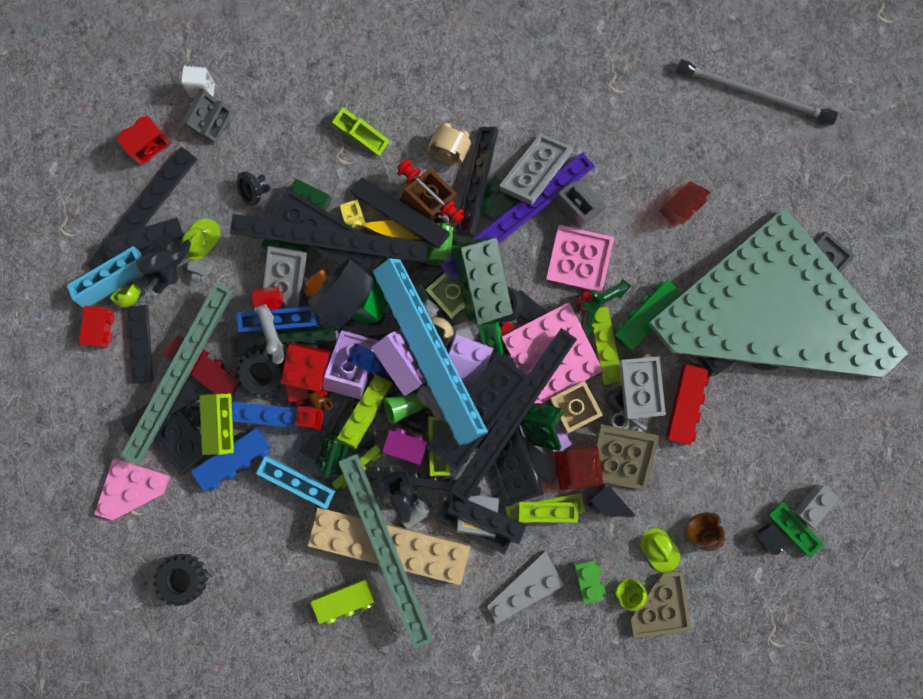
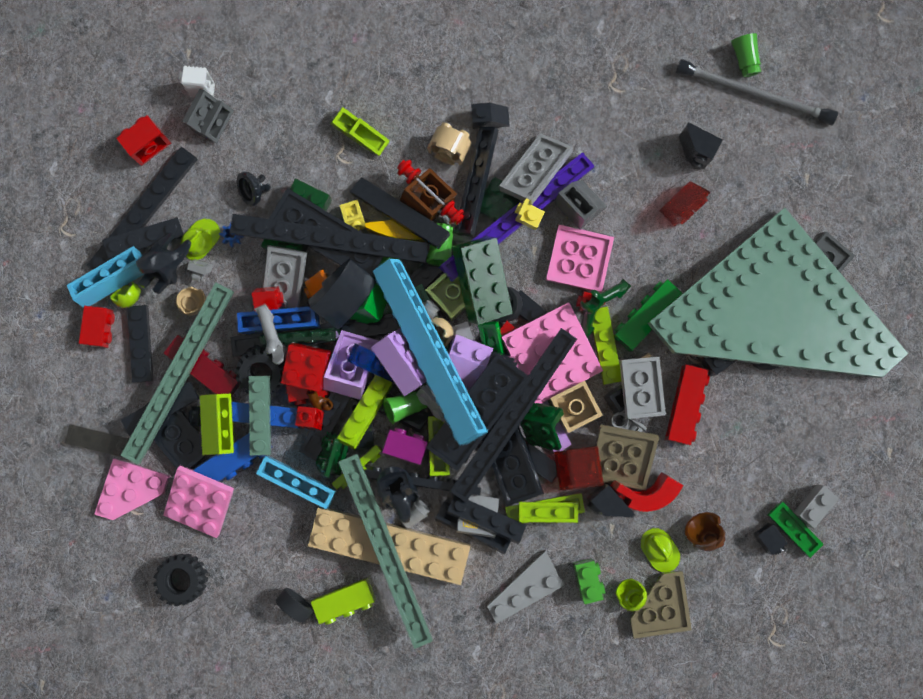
none -> clear smoke tile [65,424,130,457]
none -> bright pink plate [163,466,234,538]
none -> tan hair [176,286,206,316]
none -> blue gear [219,223,245,248]
none -> sand green plate [249,376,271,455]
none -> black tyre [275,588,314,624]
none -> black slope [471,103,510,129]
none -> light yellow bracket [515,198,545,230]
none -> red arch [611,472,684,512]
none -> black slope [679,122,723,170]
none -> bright green plant [731,33,761,77]

